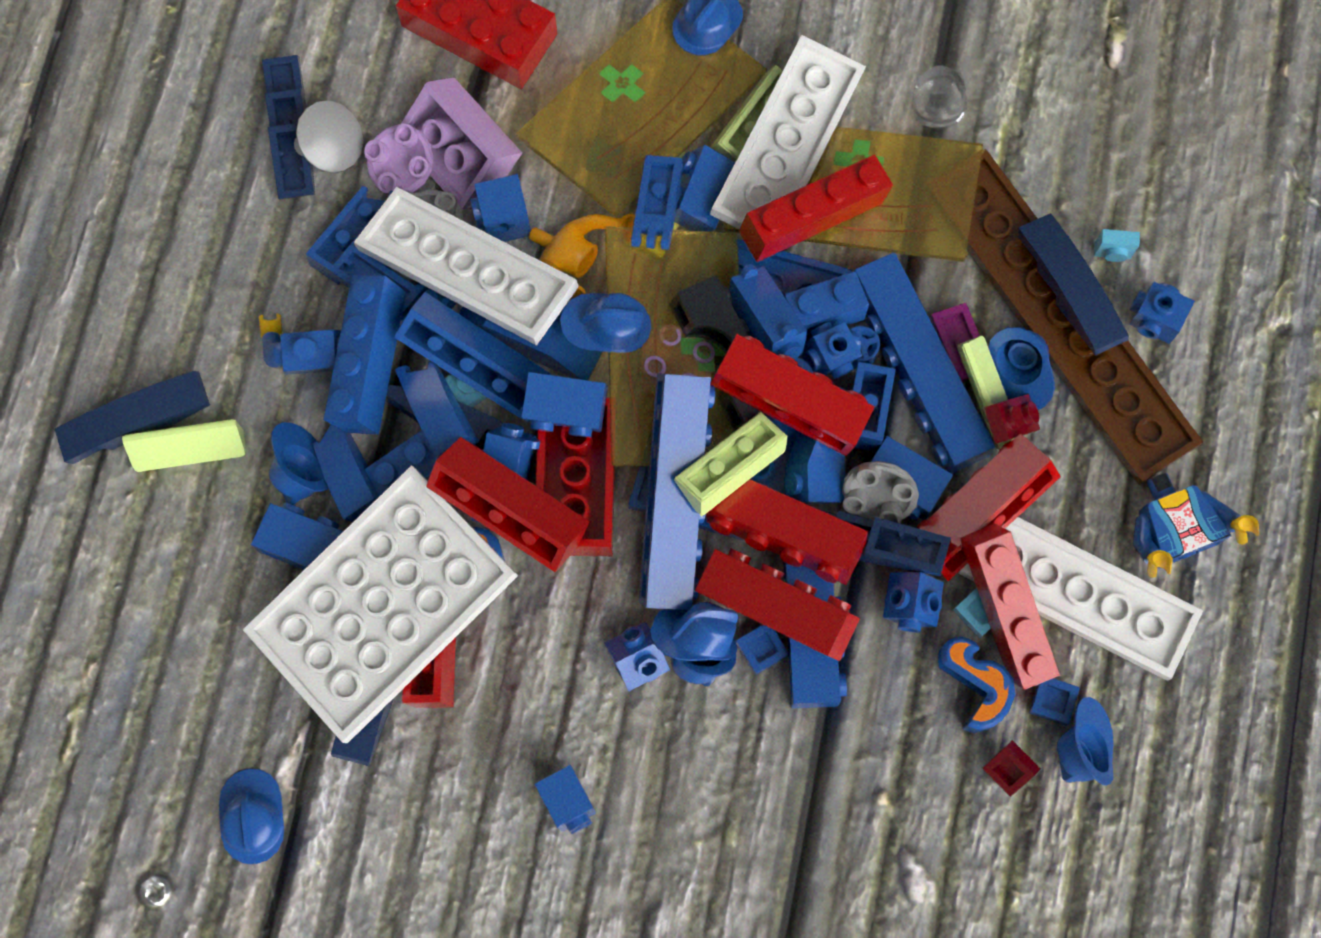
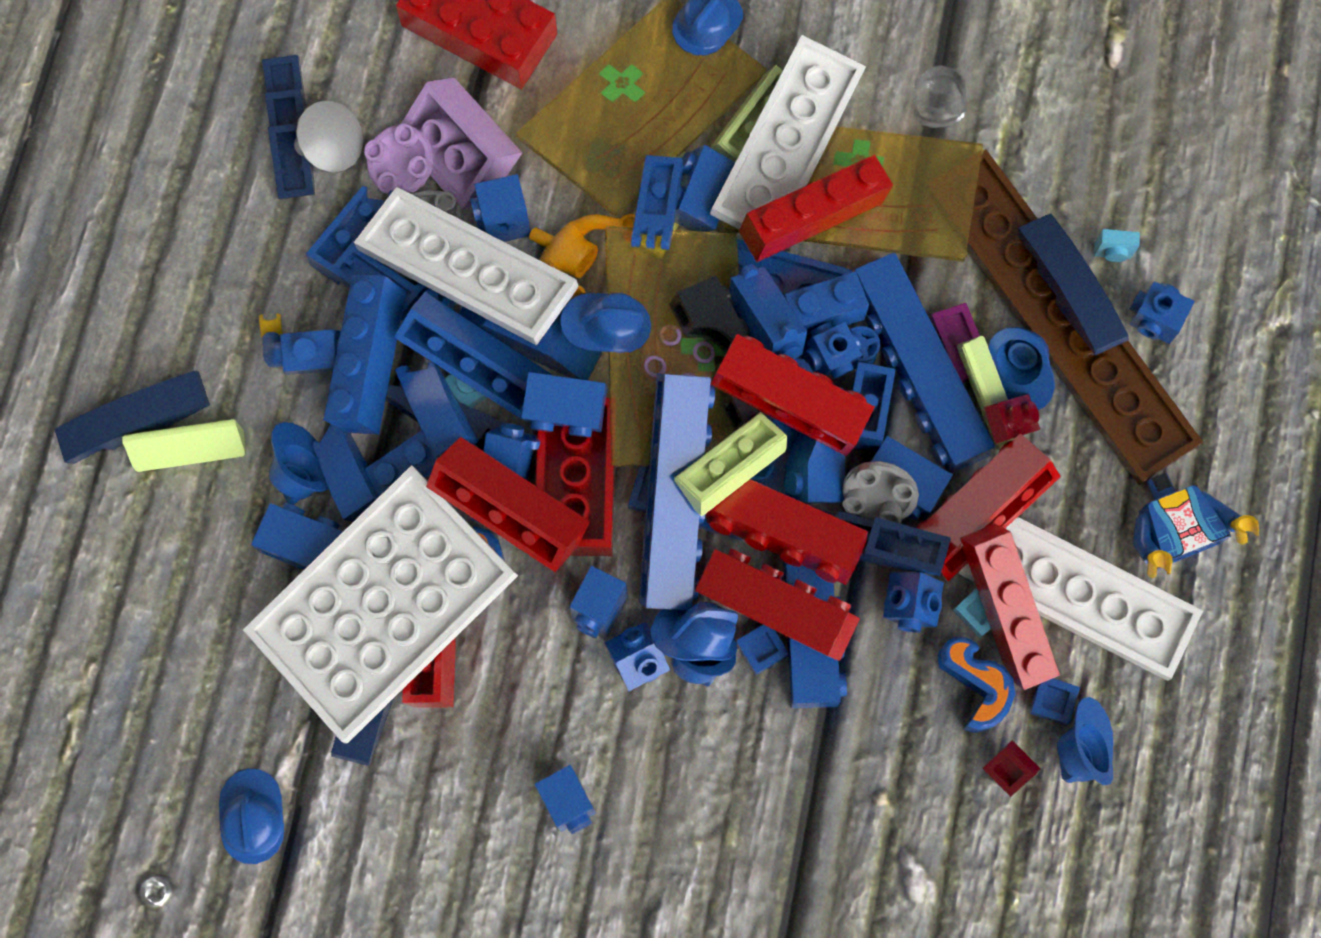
none -> blue brick [569,566,628,638]

